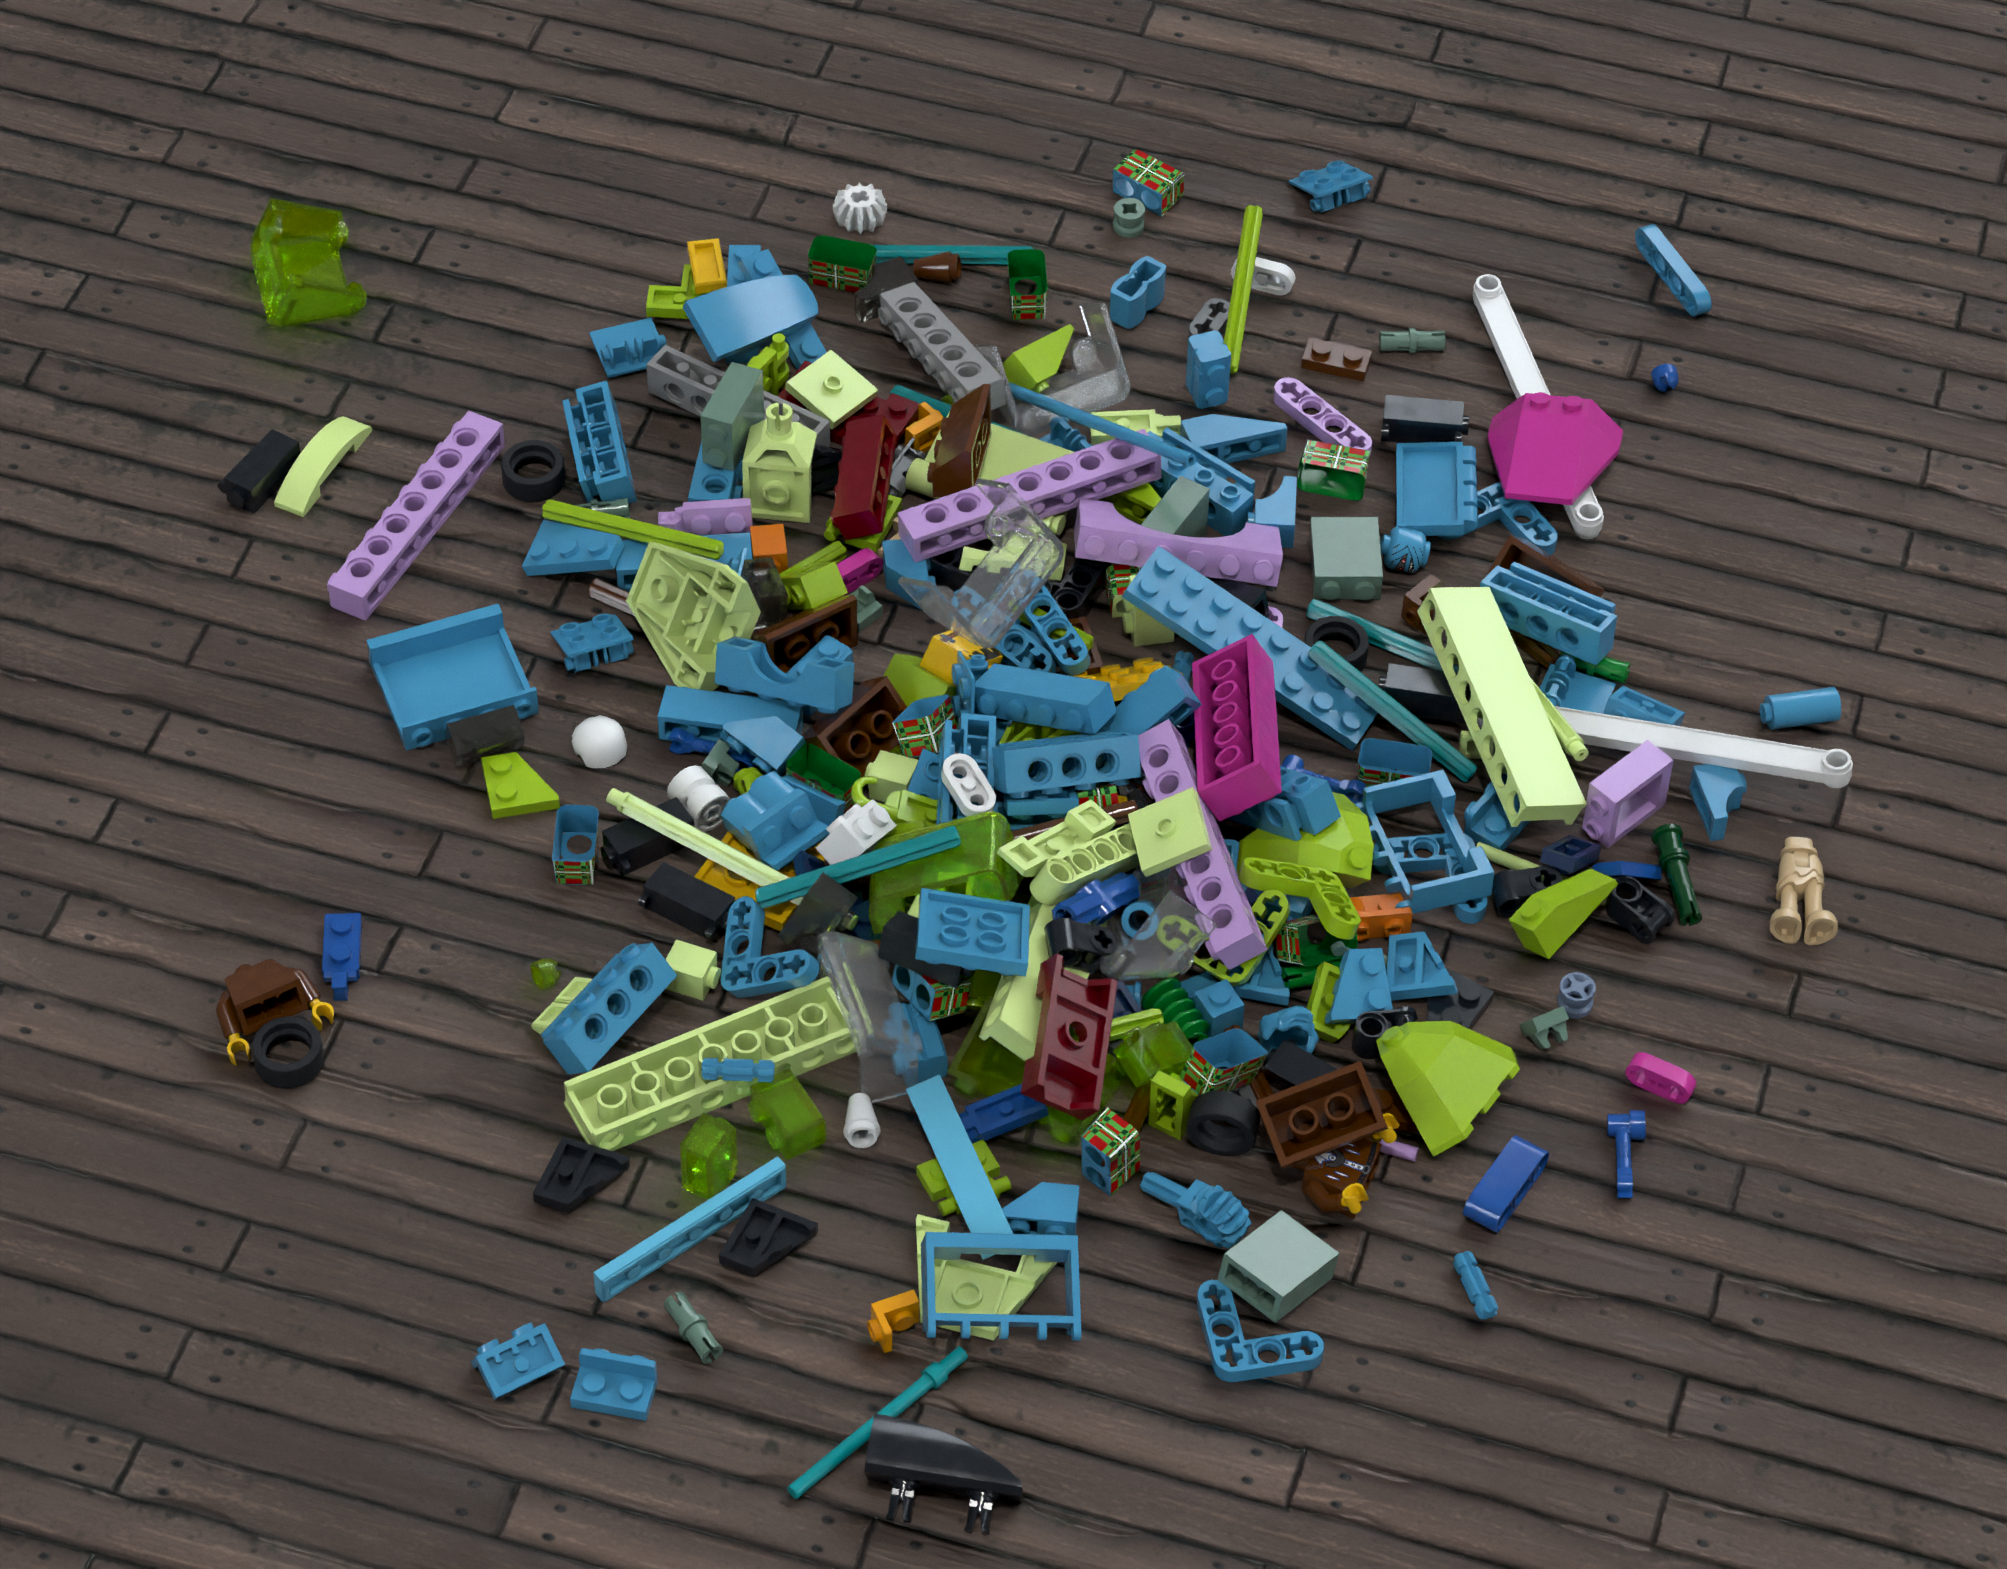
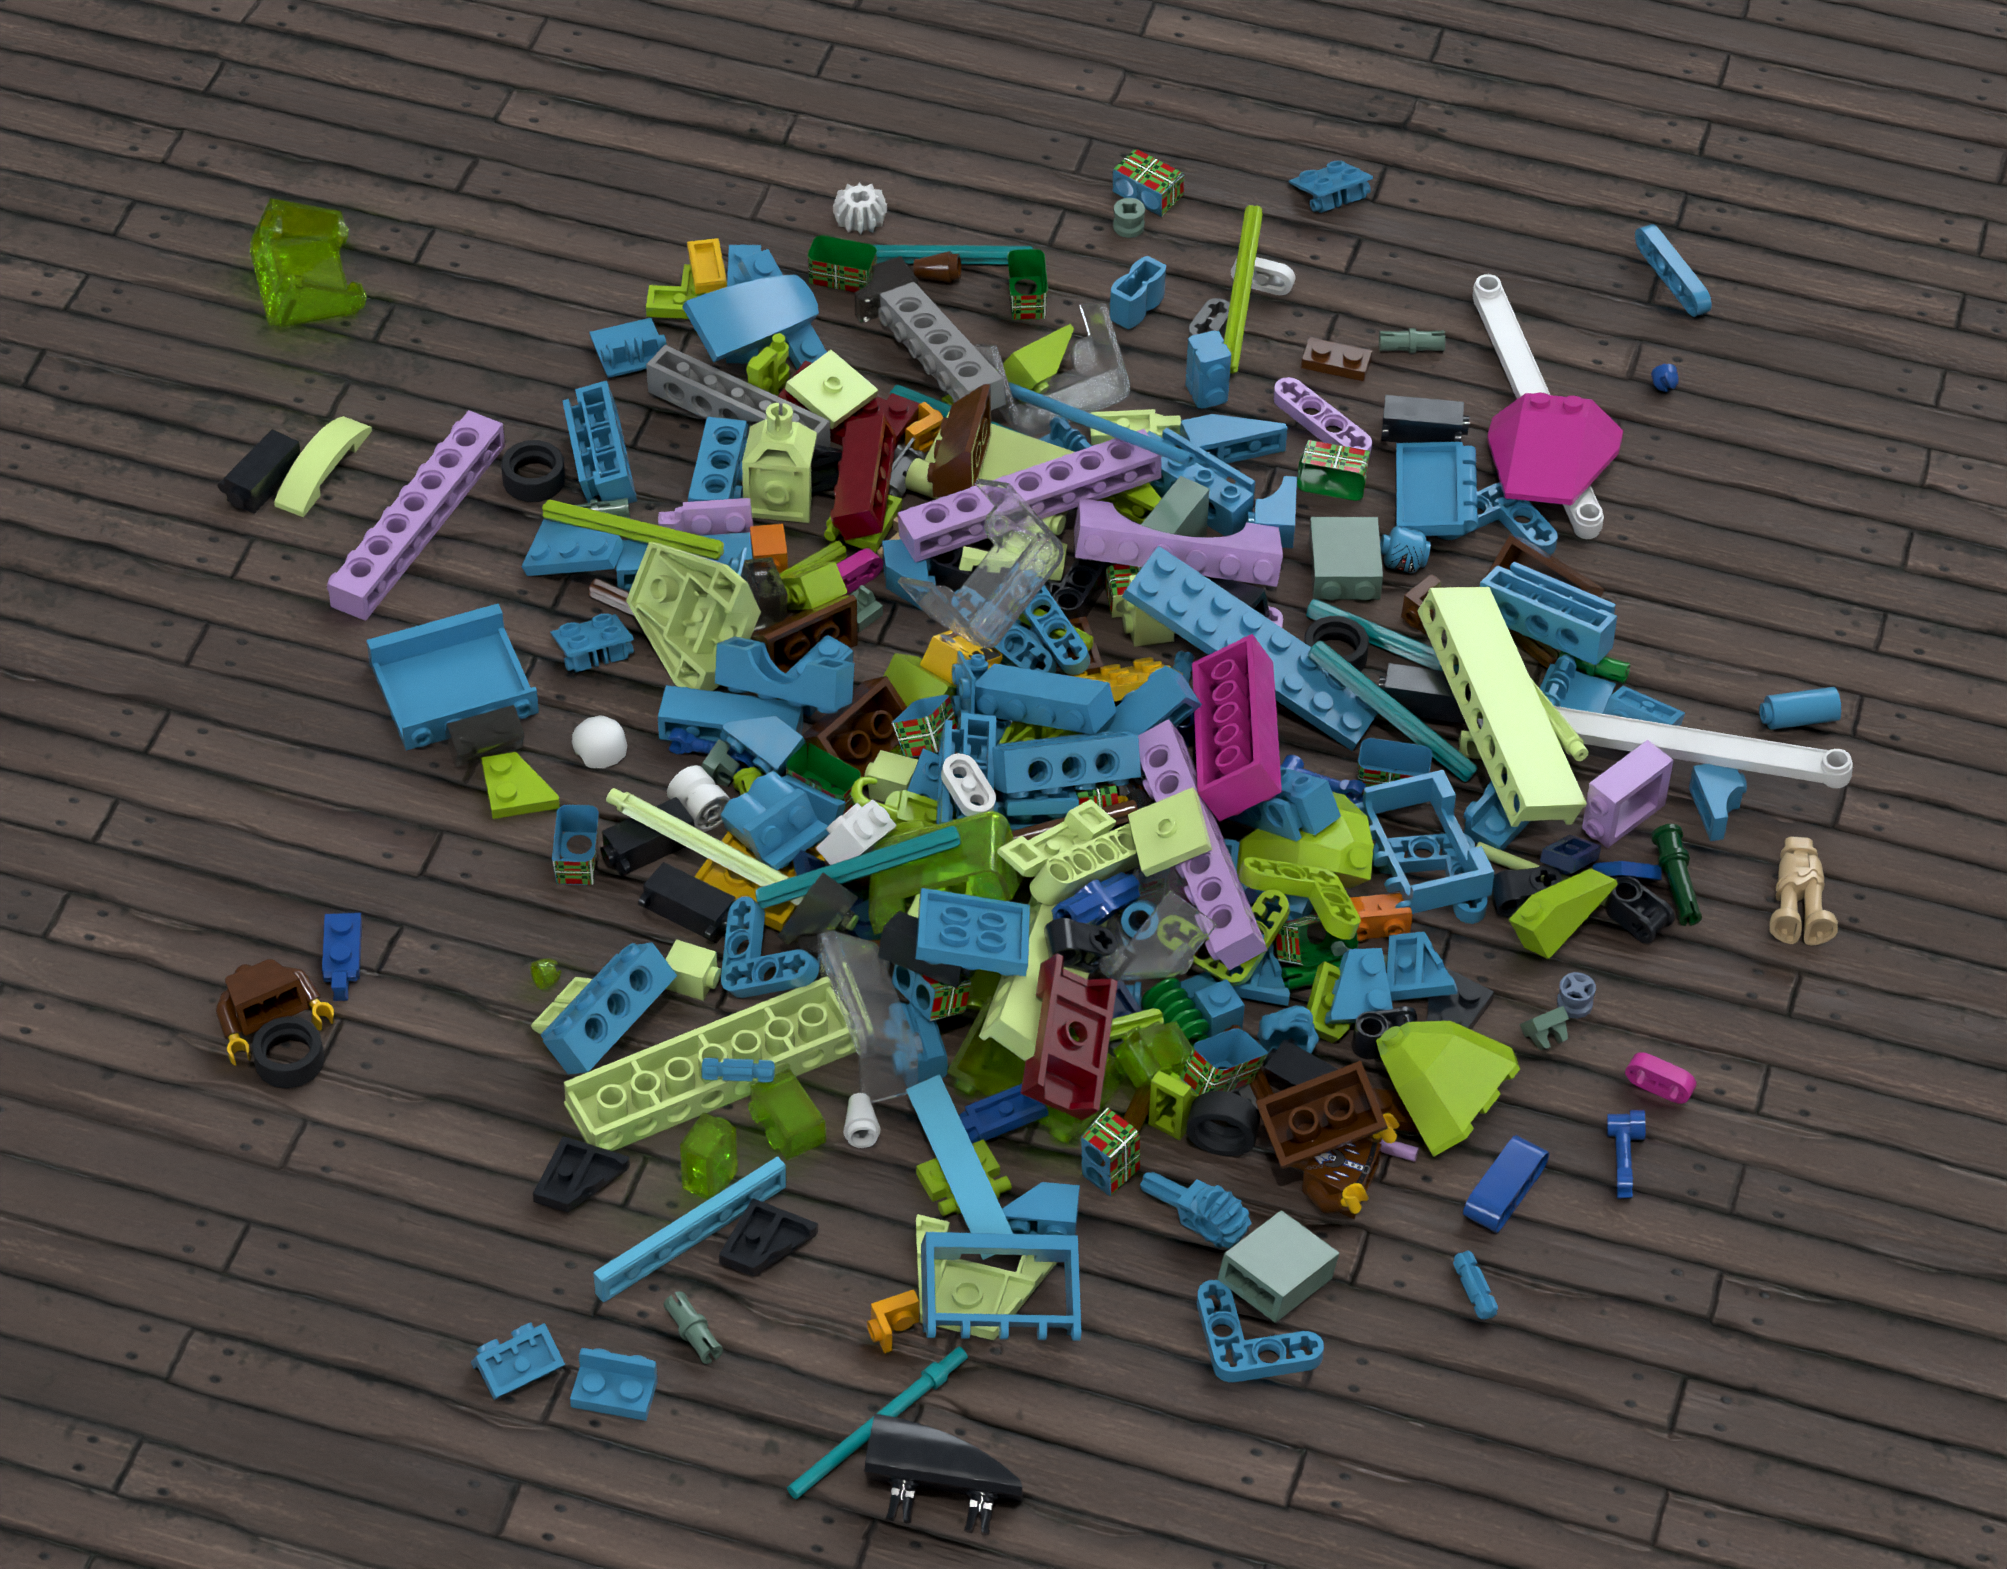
sand green brick [700,362,764,471] -> none

